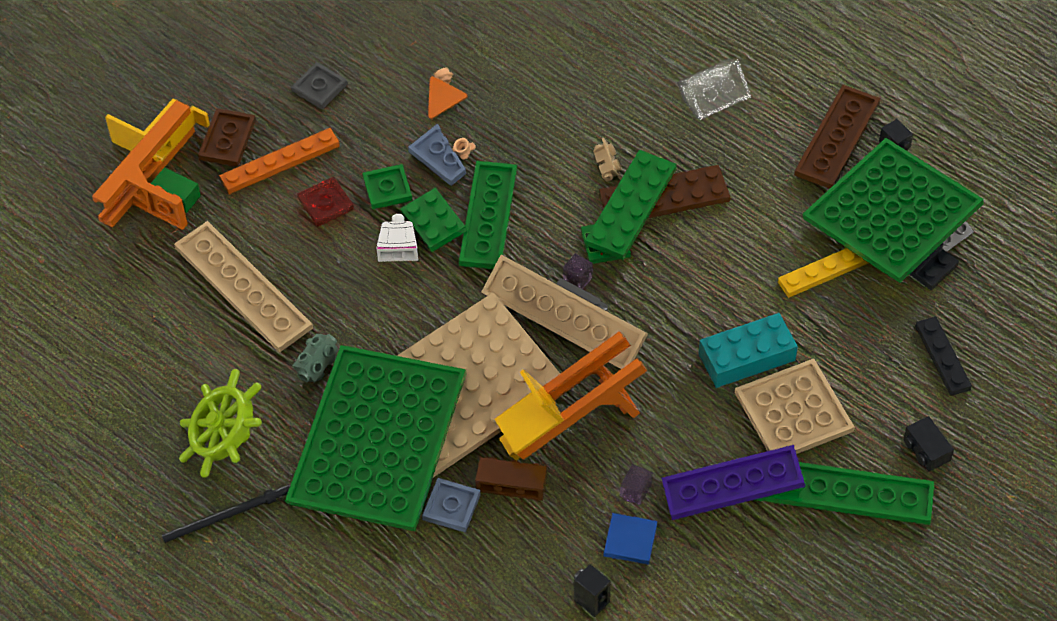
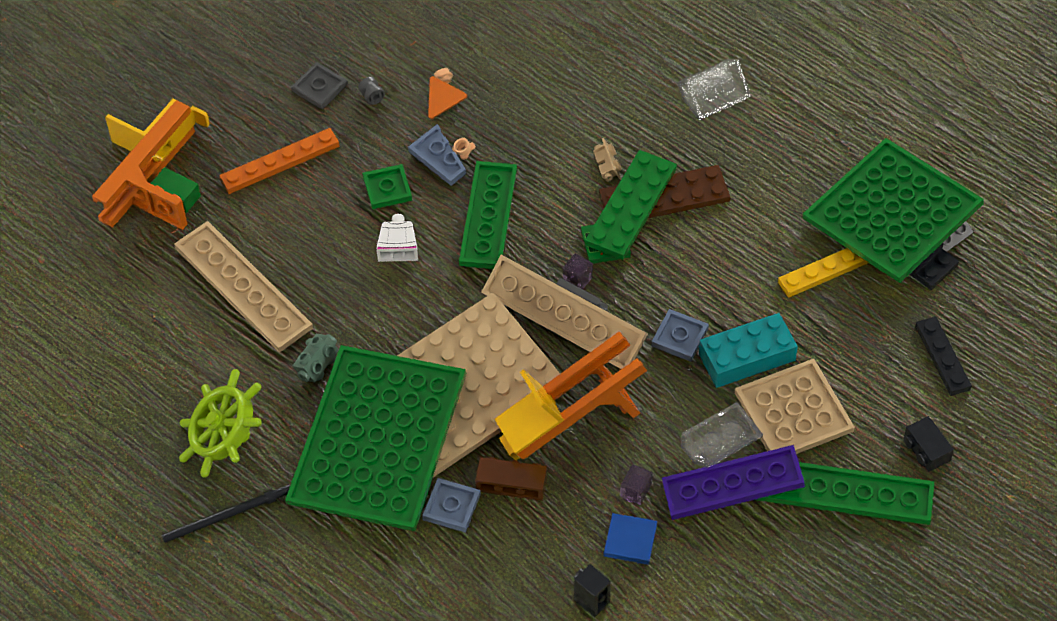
reddish brown plate [198,108,256,167] -> none
clear red plate [297,176,354,227] -> none
green plate [400,188,467,253] -> none
reddish brown plate [794,85,880,189] -> none
black brick [879,119,913,151] -> none
none -> dark grey wheel [358,77,385,105]
none -> sand blue plate [651,309,709,361]
none -> clear slope [681,402,763,468]

